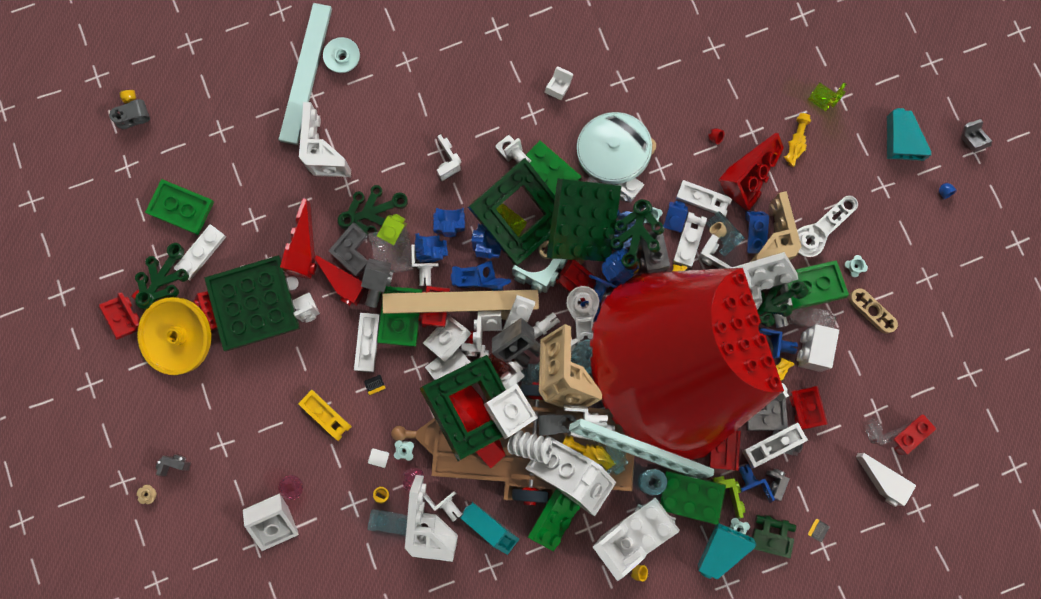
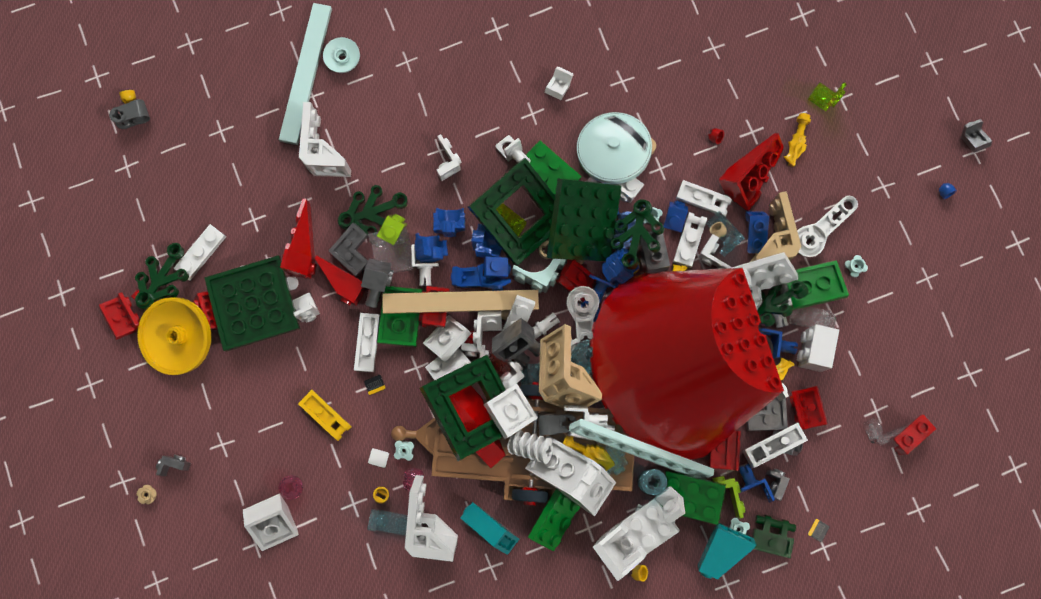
green plate [145,179,214,235] -> none
white bracket [423,491,463,522] -> none
tan beam [849,289,898,334] -> none
white slope [856,453,916,507] -> none
teal slope [887,108,931,161] -> none
none -> blue bracket [484,256,511,279]
none -> white bracket [656,486,685,524]

